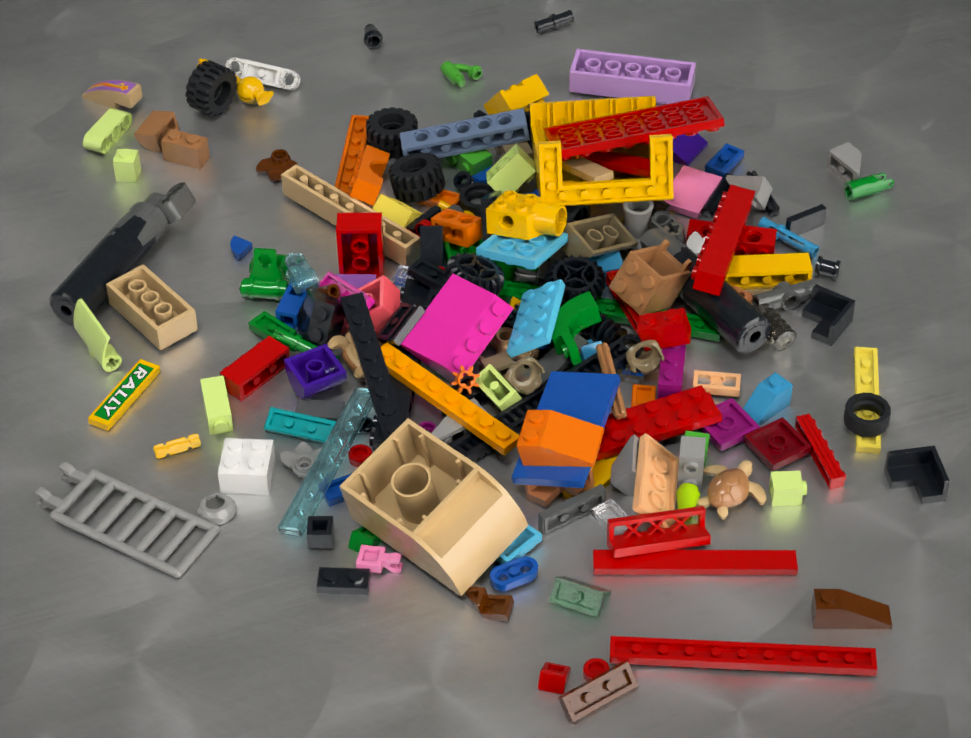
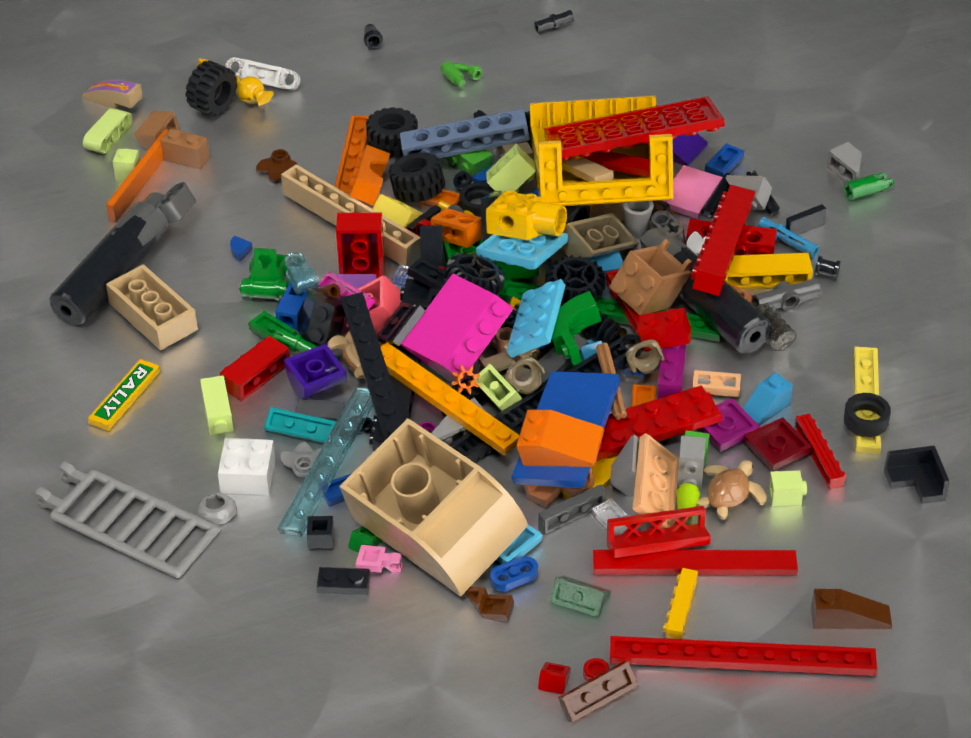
yellowish green panel [73,298,122,372] -> none
yellow axle [153,433,201,459] -> none
red tile [348,444,372,467] -> none
yellow wedge [483,74,549,115] -> none
dark grey axle [513,267,545,286] -> none
lavender brick [569,49,696,104] -> none
black panel [802,284,855,346] -> none
none -> orange tile [106,129,169,222]
none -> yellow piece [663,568,698,639]

